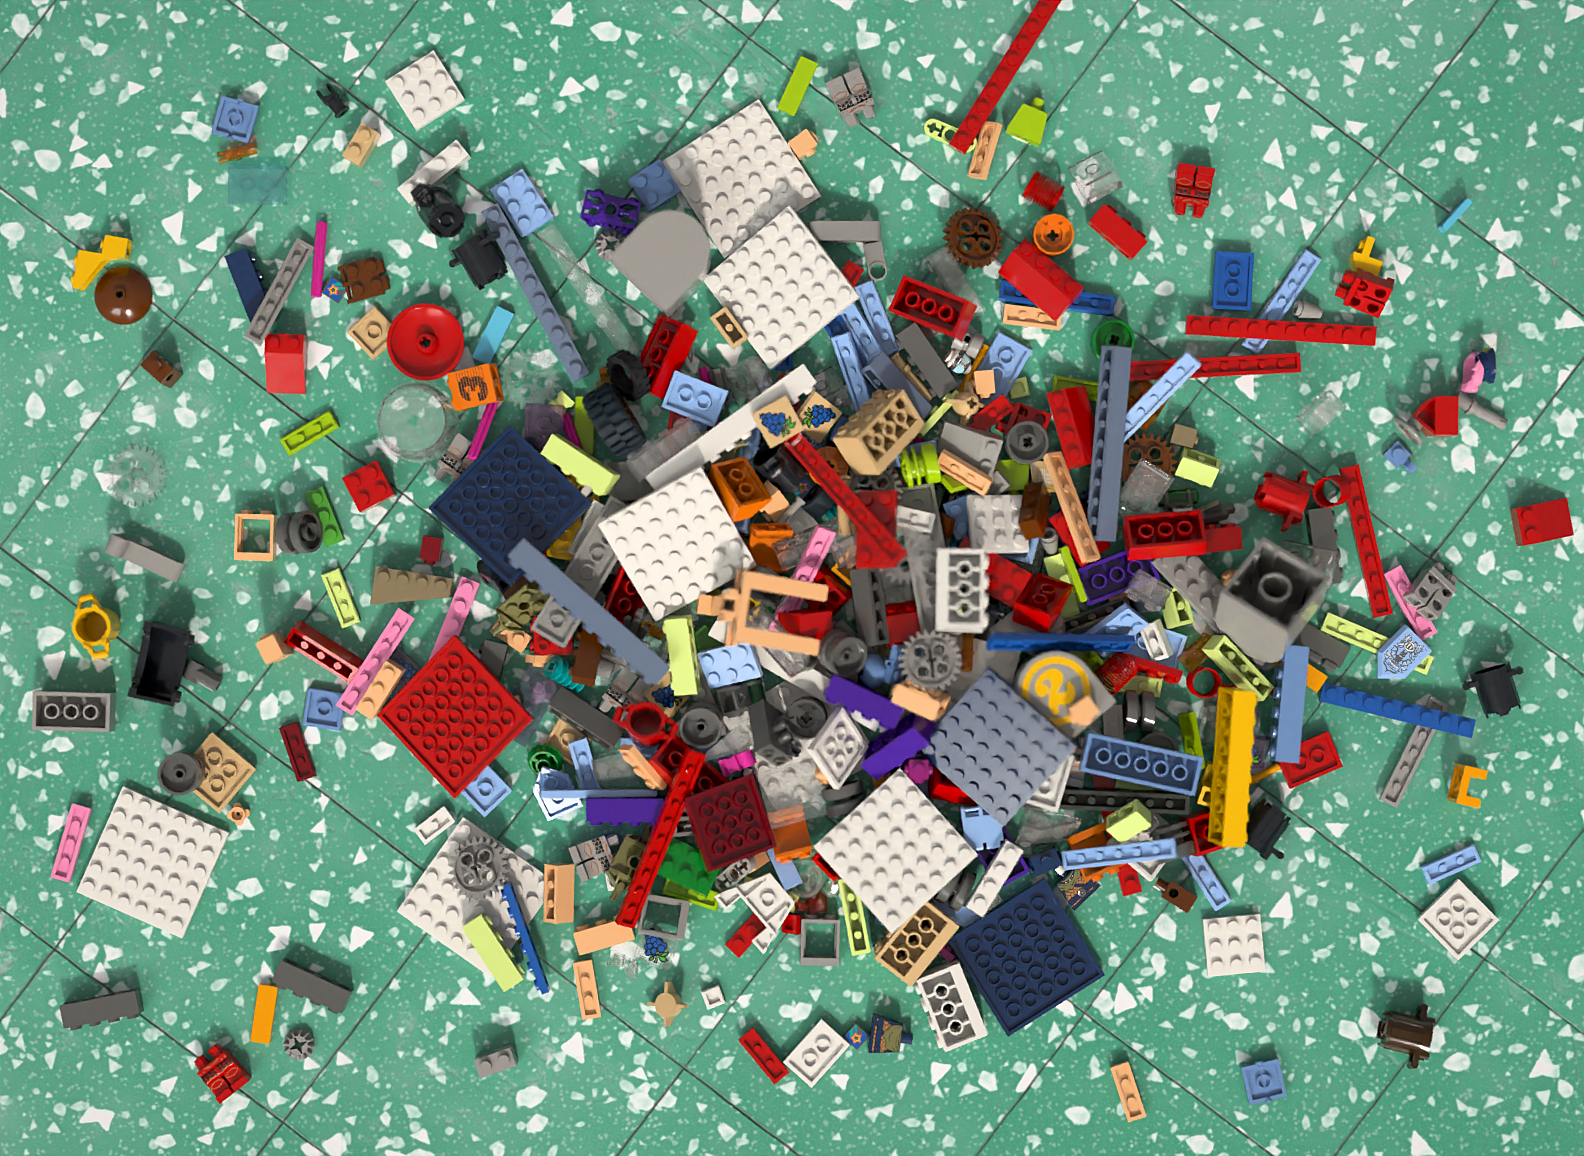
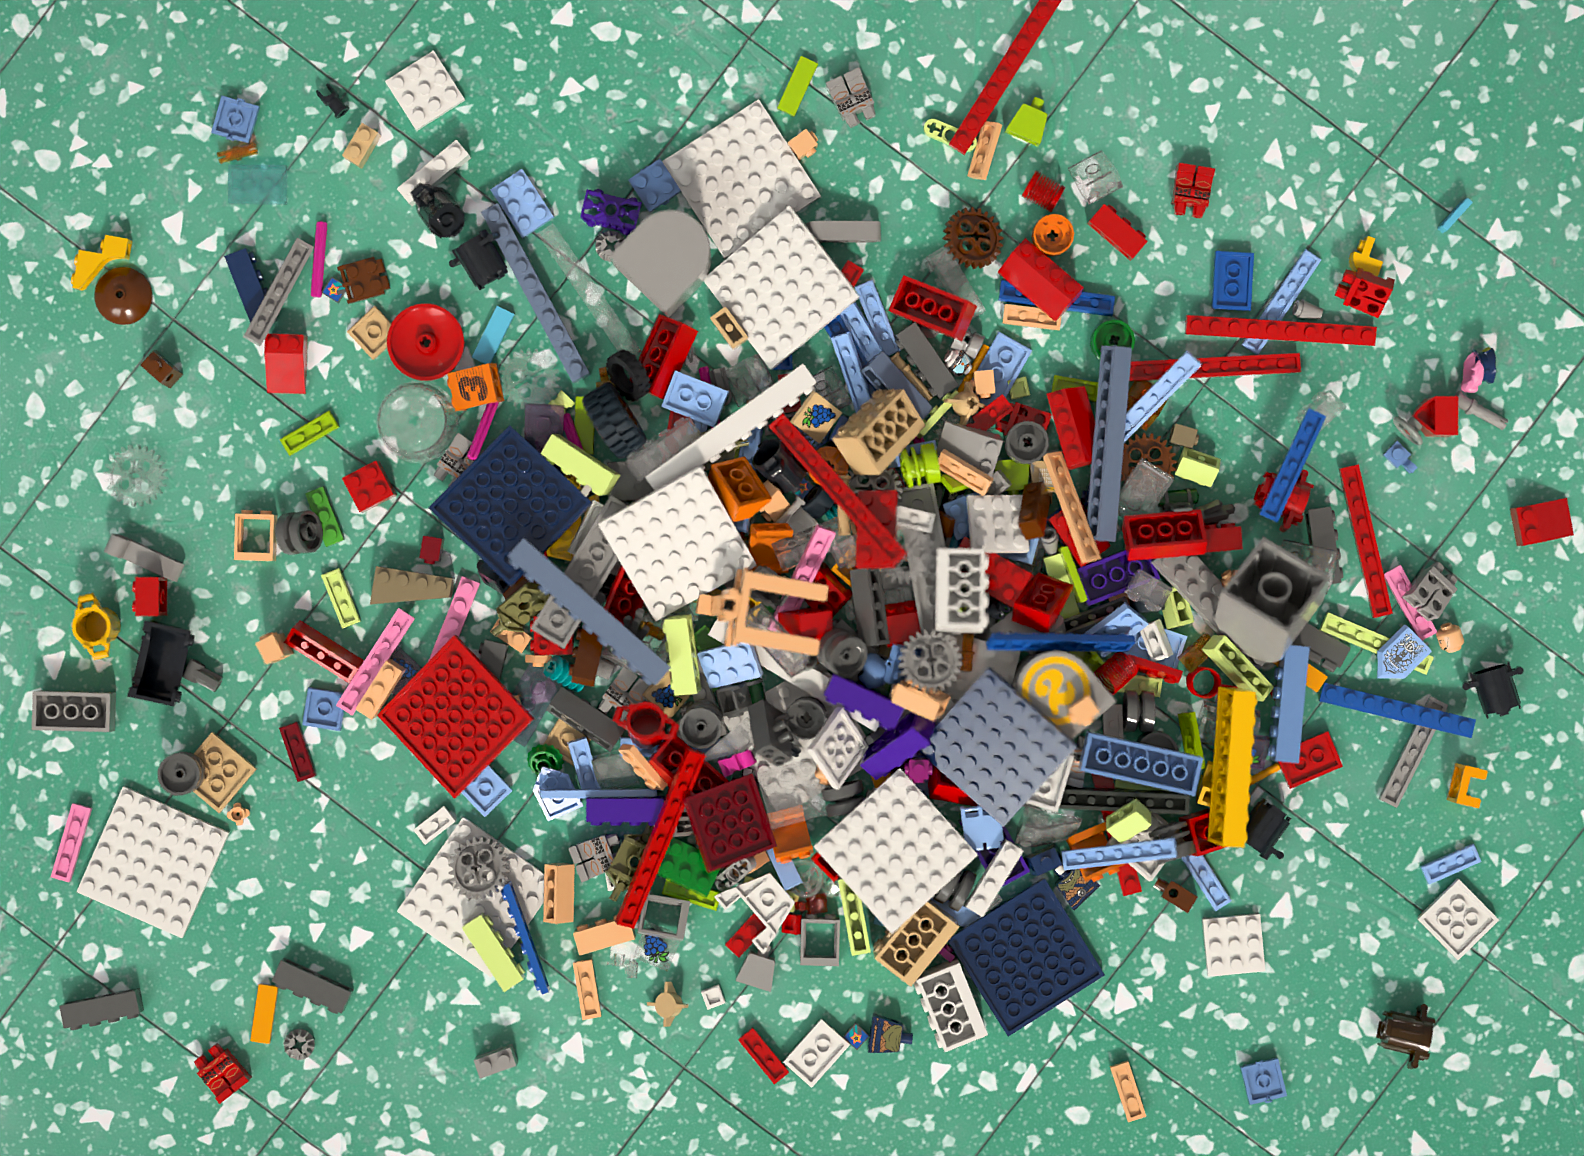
tan tile [752,395,805,448] -> none
light grey piece [863,241,887,282] -> none
red piece [1312,475,1351,508] -> none
none -> red brick [132,577,168,616]
none -> light grey torso [736,945,775,992]
none -> dark grey tile [864,726,885,745]
none -> blue plate [1259,408,1327,522]
none -> light nougat head [1436,623,1464,653]

